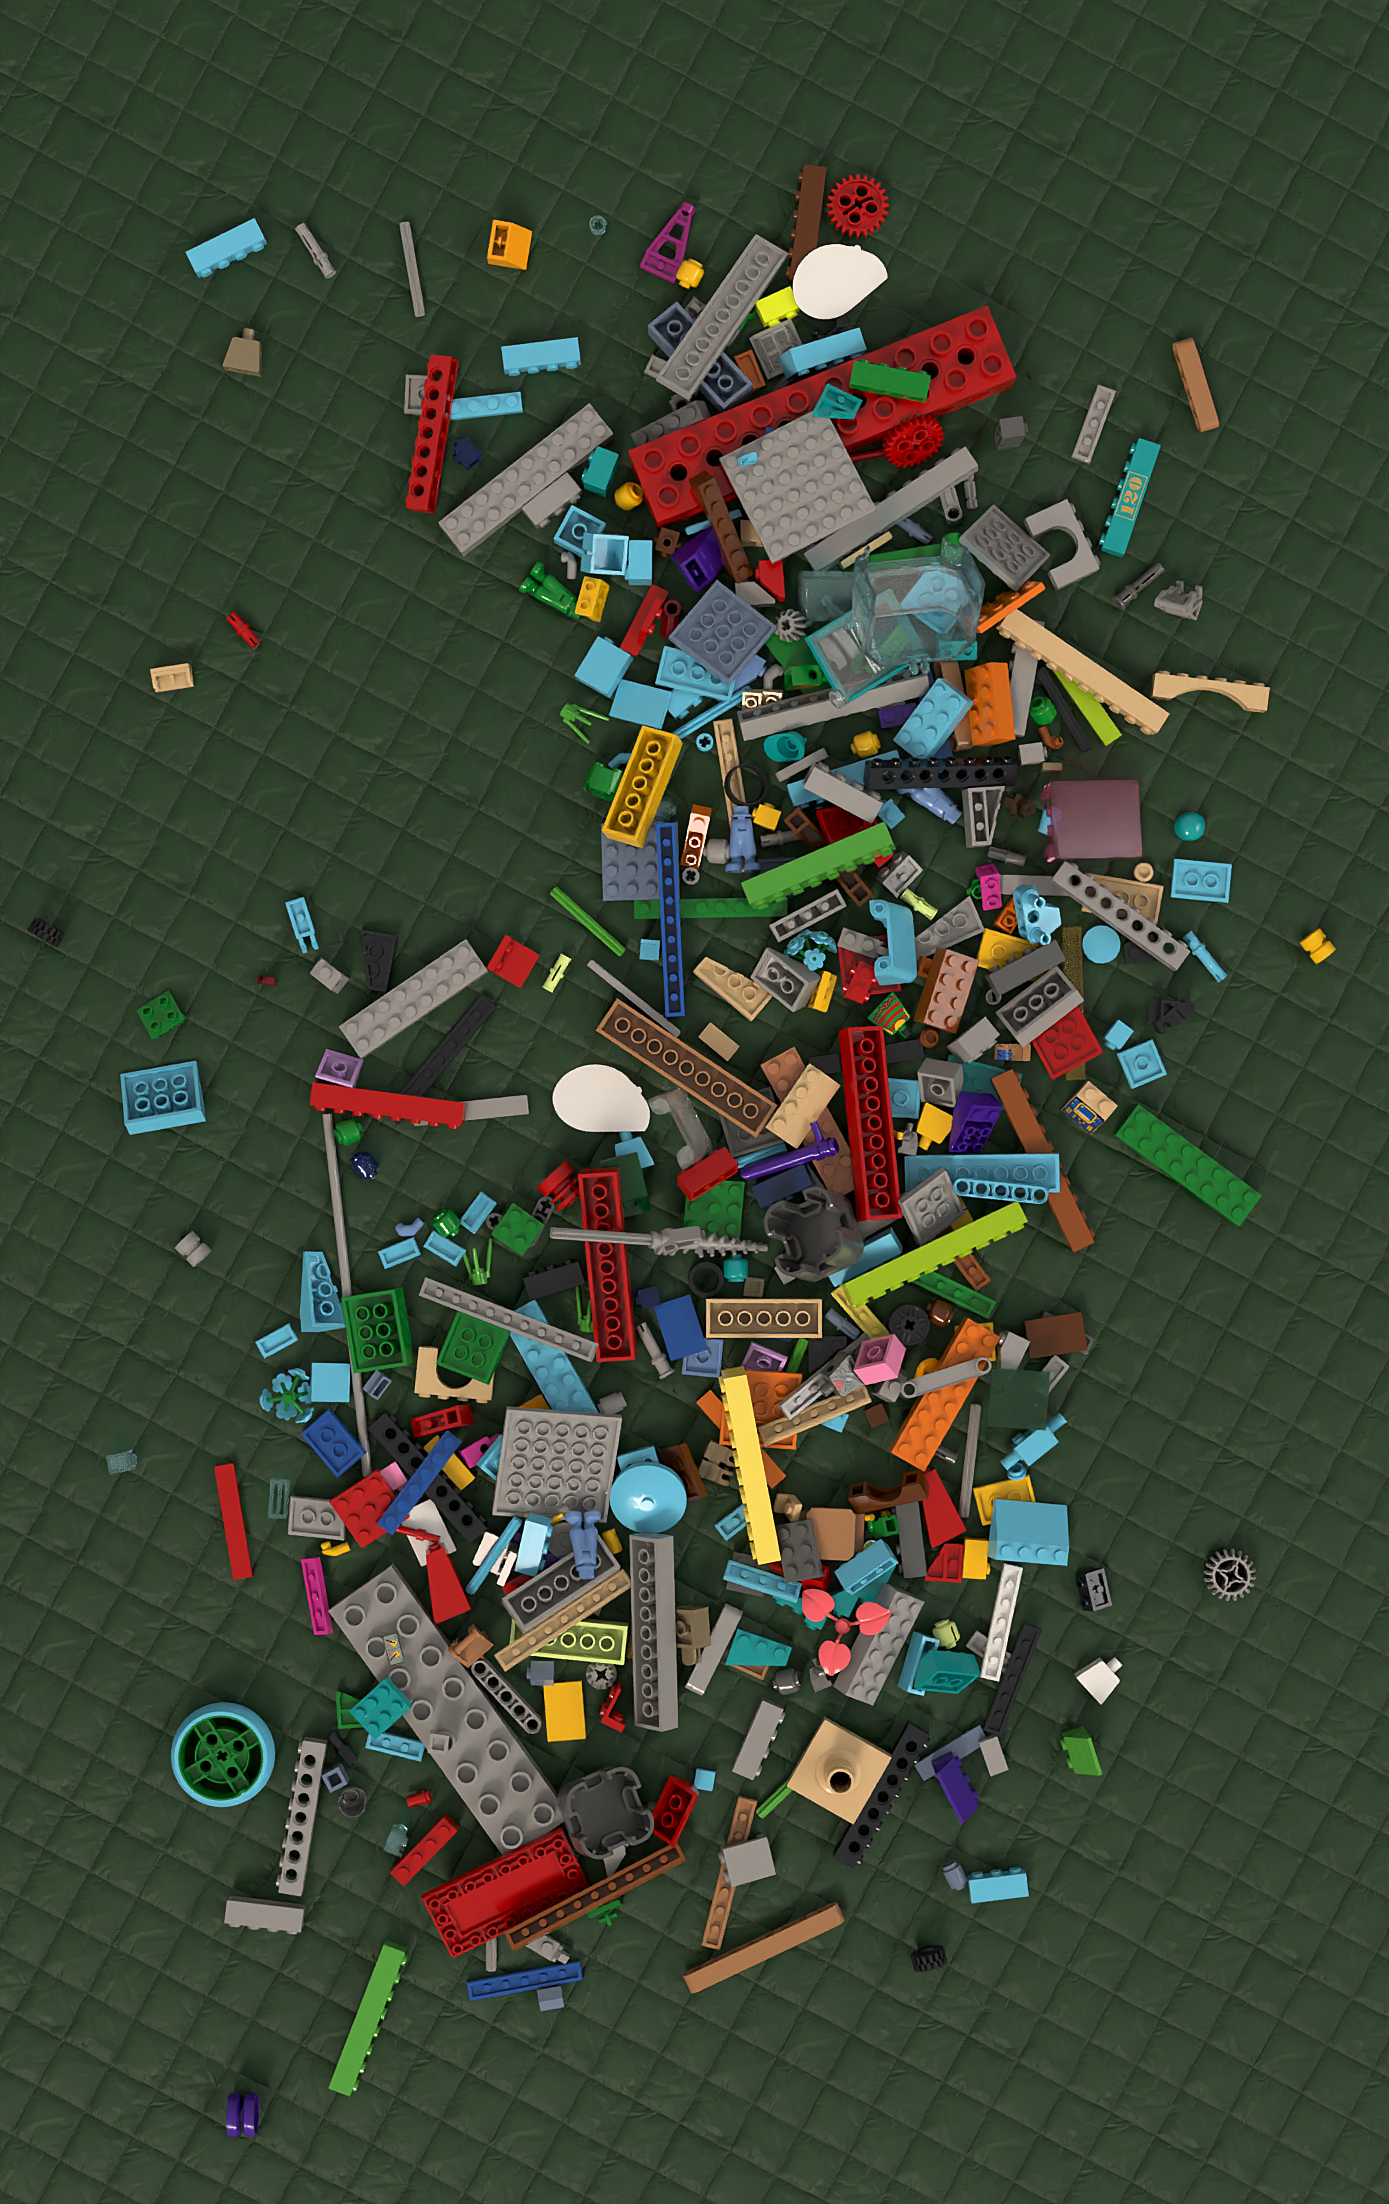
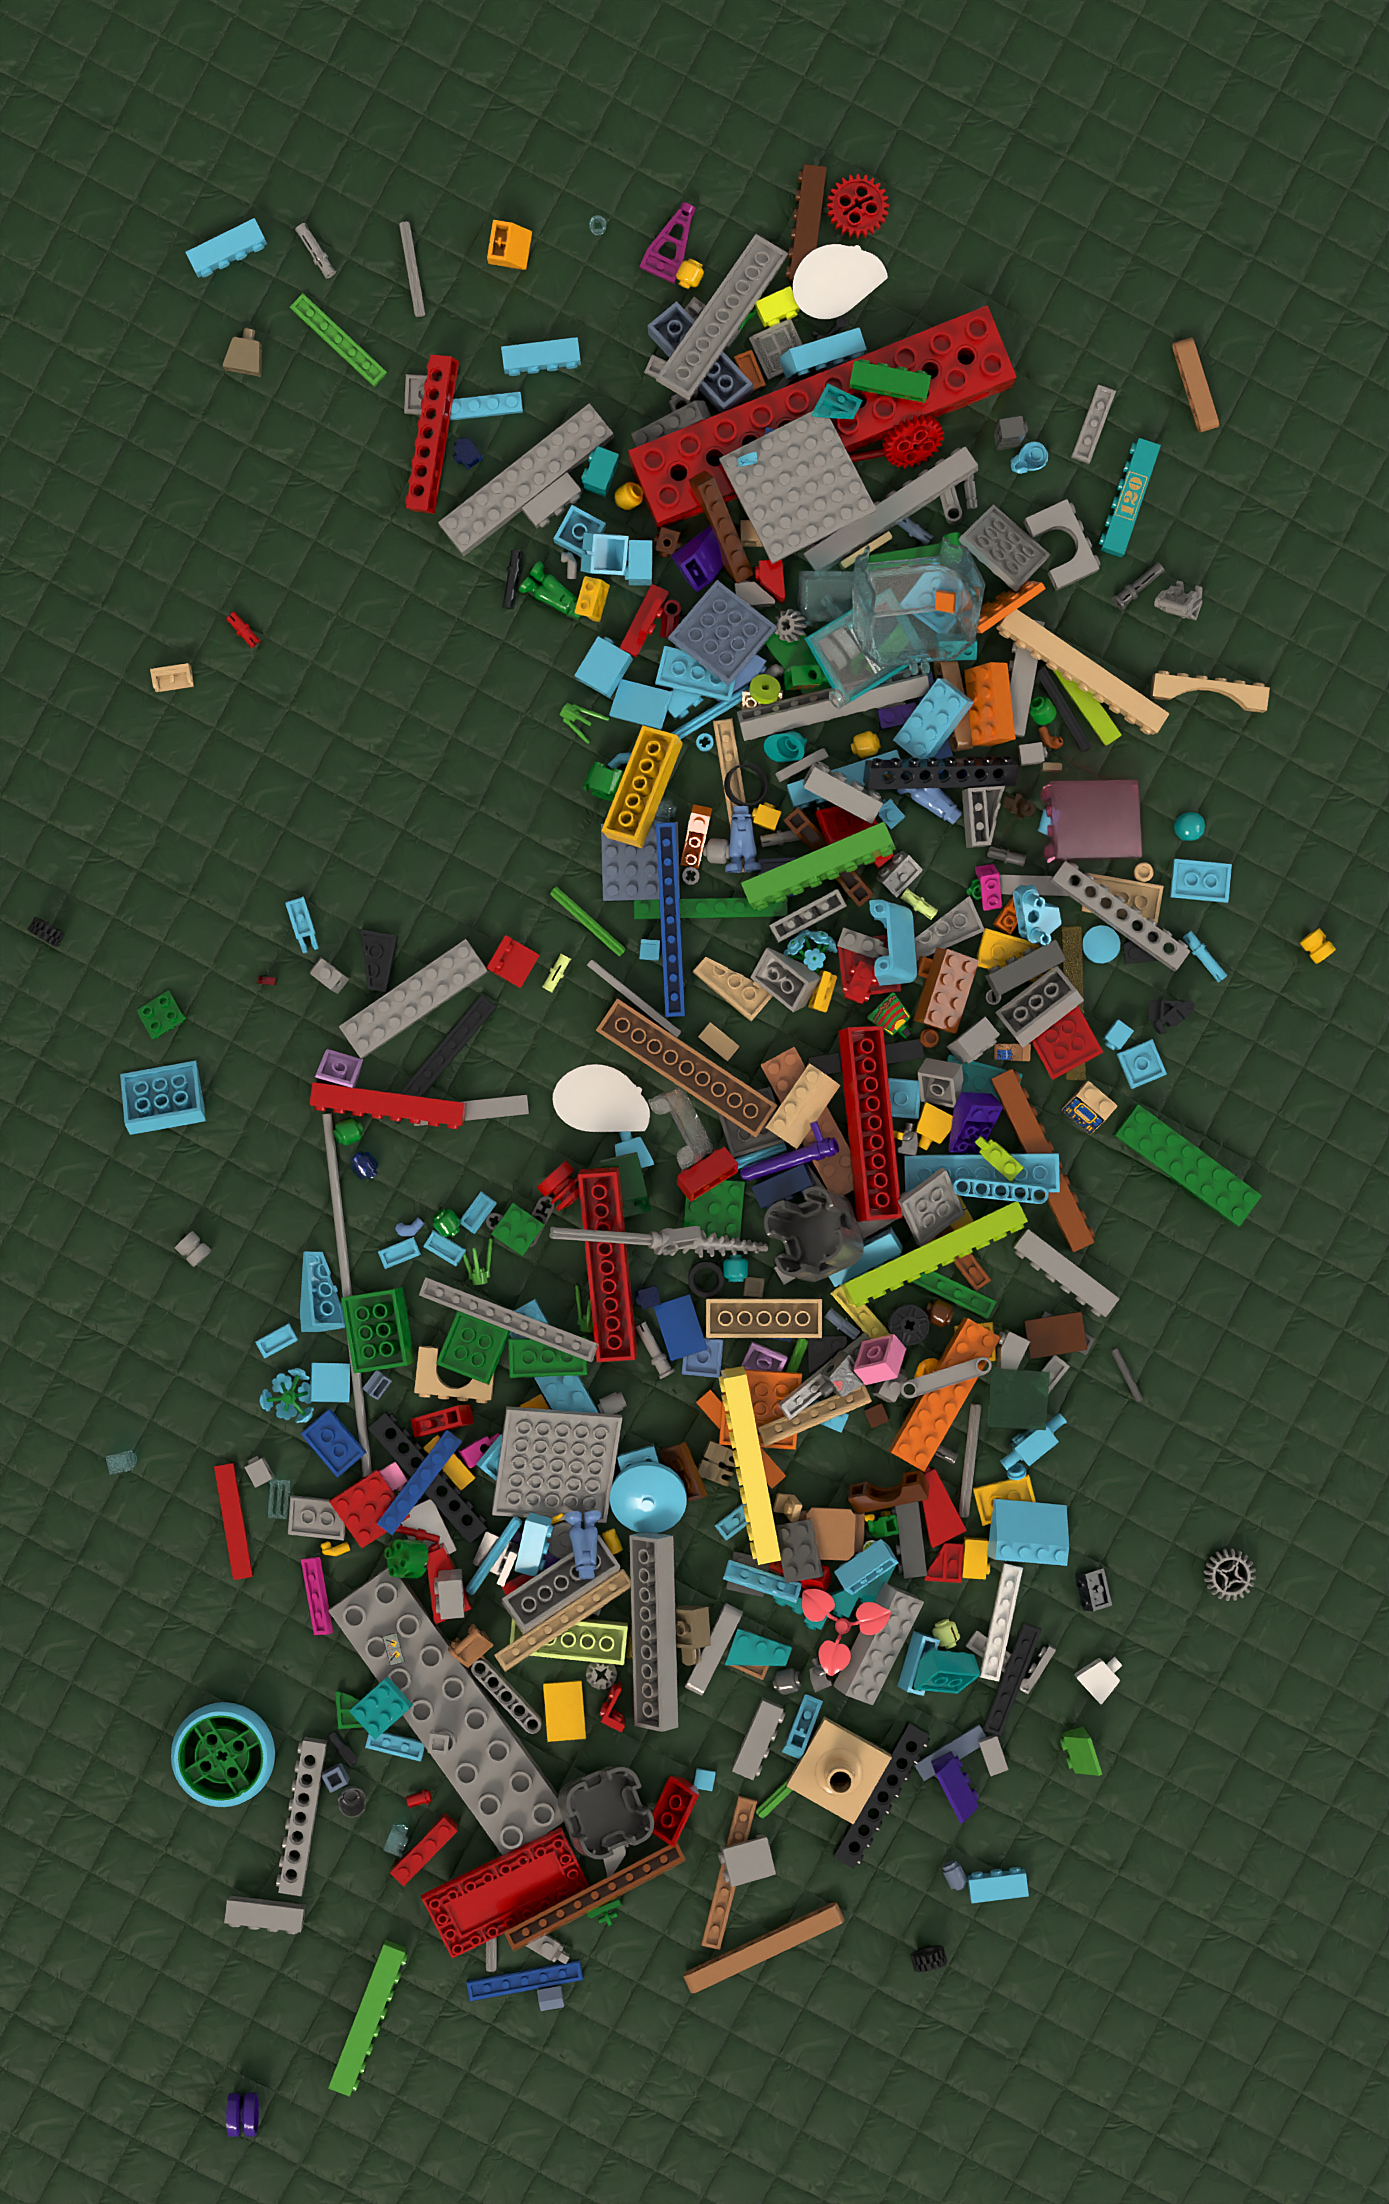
black brick [523,1259,586,1300] -> none
sand blue brick [527,1661,554,1686] -> none
medium azure tile [684,509,742,535] -> none
none -> light grey brick [244,1456,275,1488]
none -> bright green tile [290,293,387,387]
none -> green brick [384,1539,429,1578]
none -> light grey brick [434,1569,465,1619]
none -> black pin [502,550,523,609]
none -> green tile [508,1336,587,1378]
none -> lime piece [749,674,781,704]
none -> medium azure slope [782,1694,823,1759]
none -> orange tile [935,590,957,613]
none -> lime hinge [975,1135,1024,1182]
none -> medium azure hair [1011,441,1048,474]
none -> light grey brick [1012,1229,1119,1317]
none -> light grey hinge [1020,1644,1056,1694]
none -> dark grey bar [1111,1348,1143,1402]

